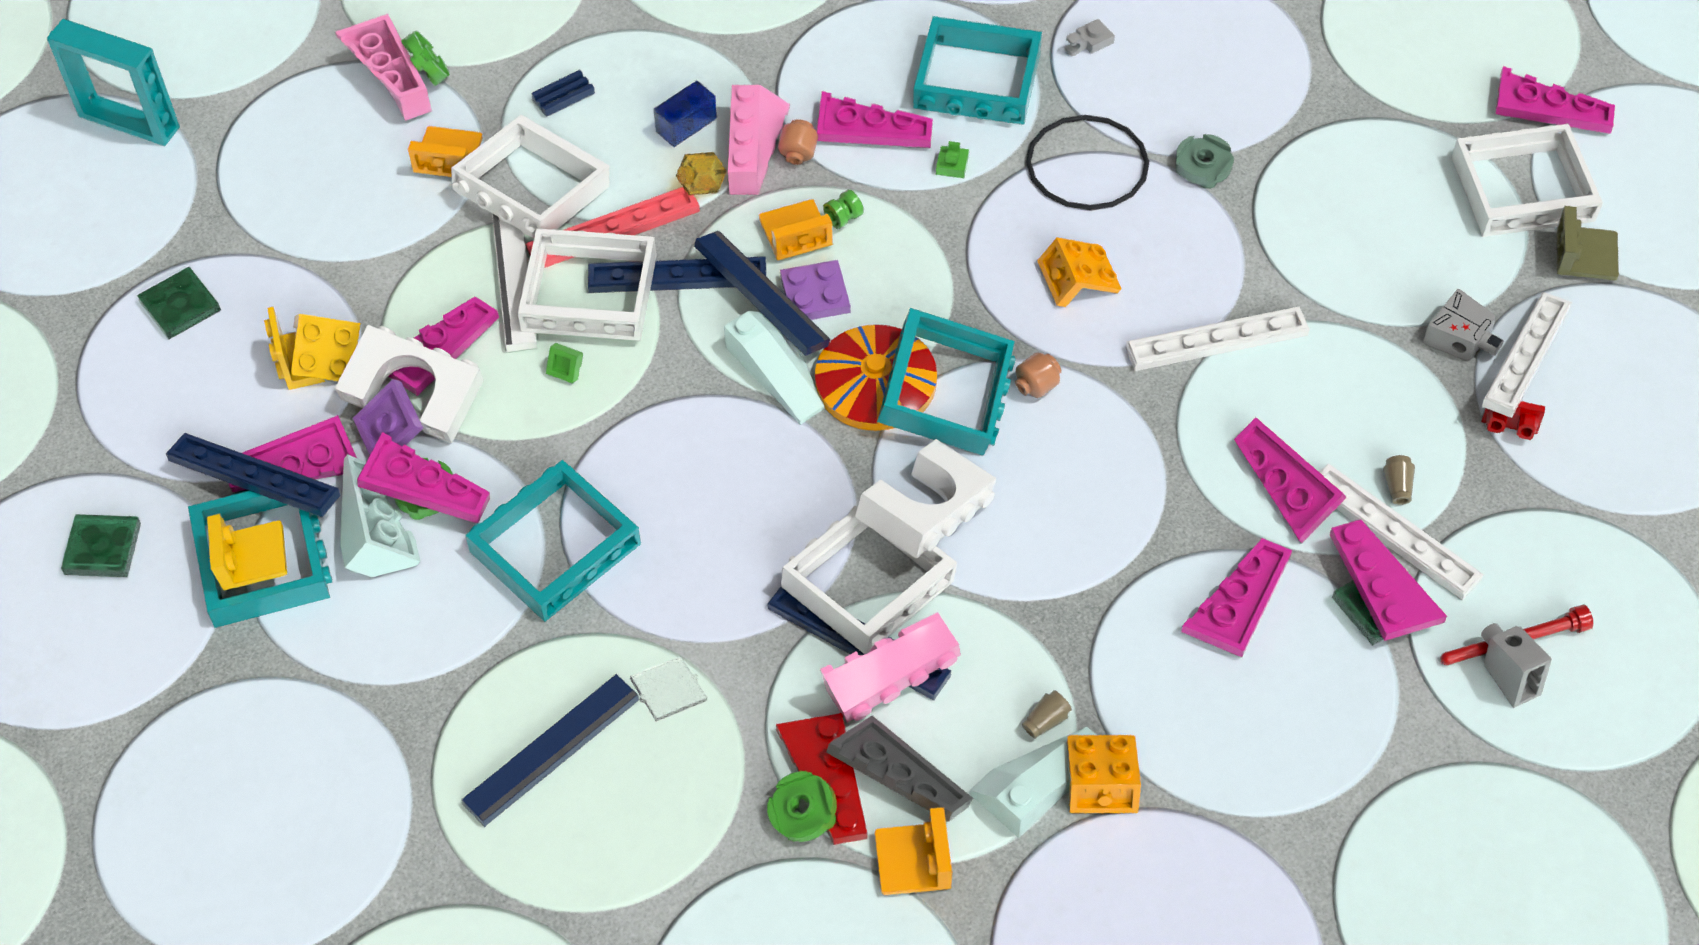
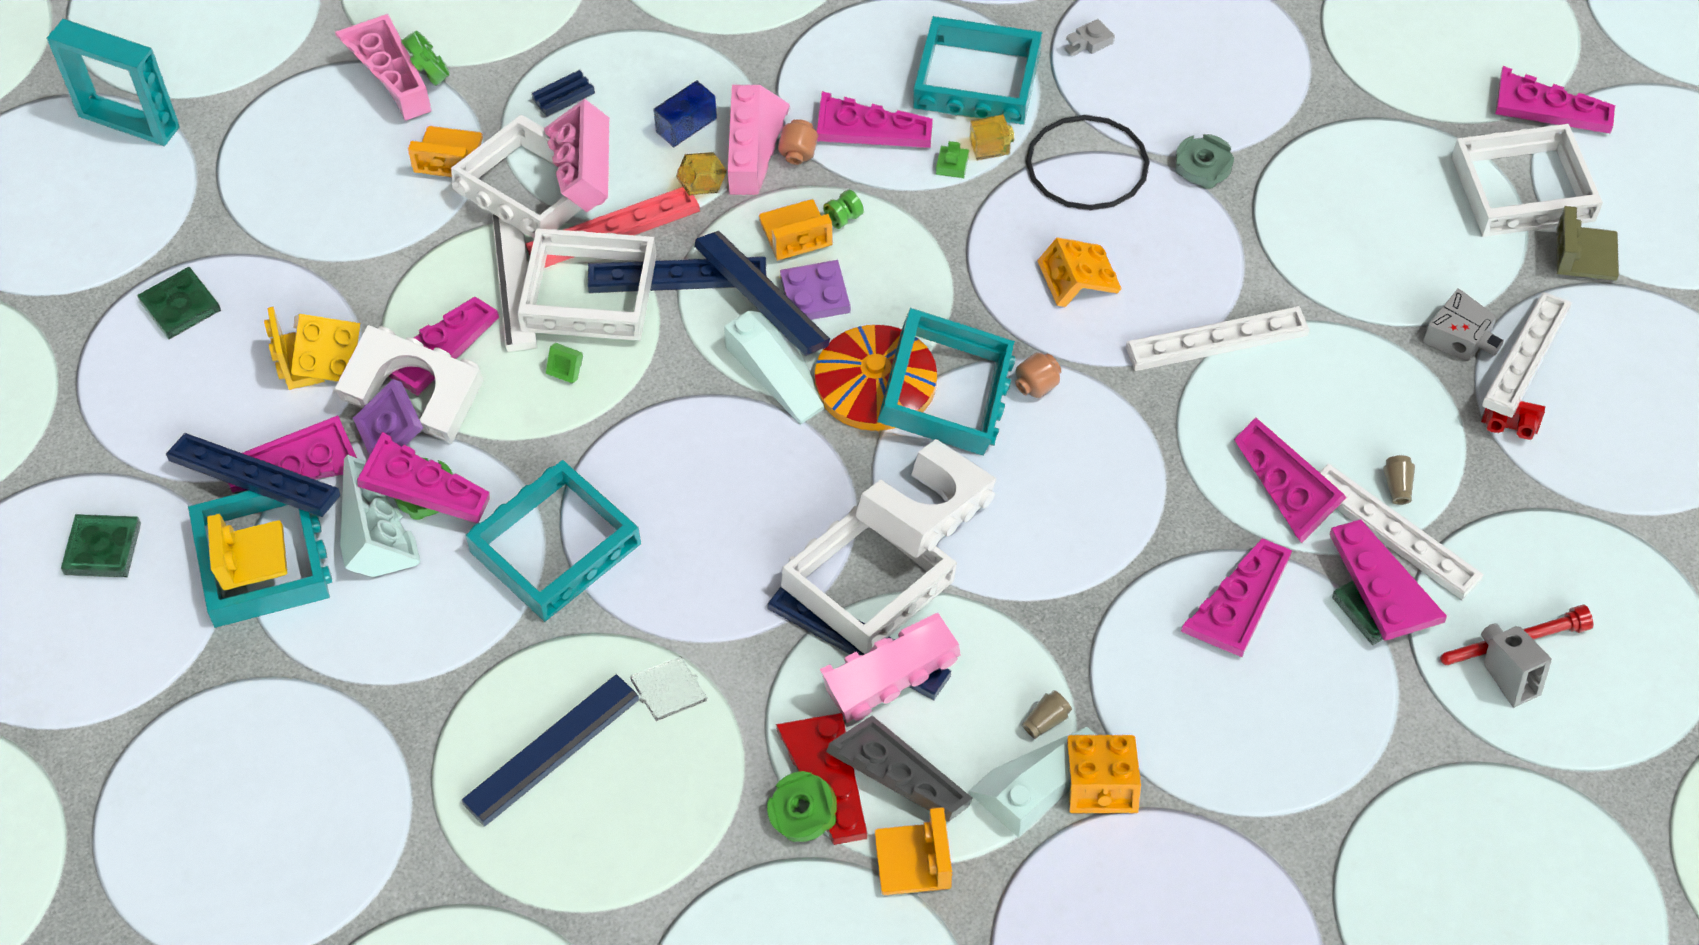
none -> bright pink wedge [544,98,609,212]
none -> clear yellow brick [969,114,1014,161]

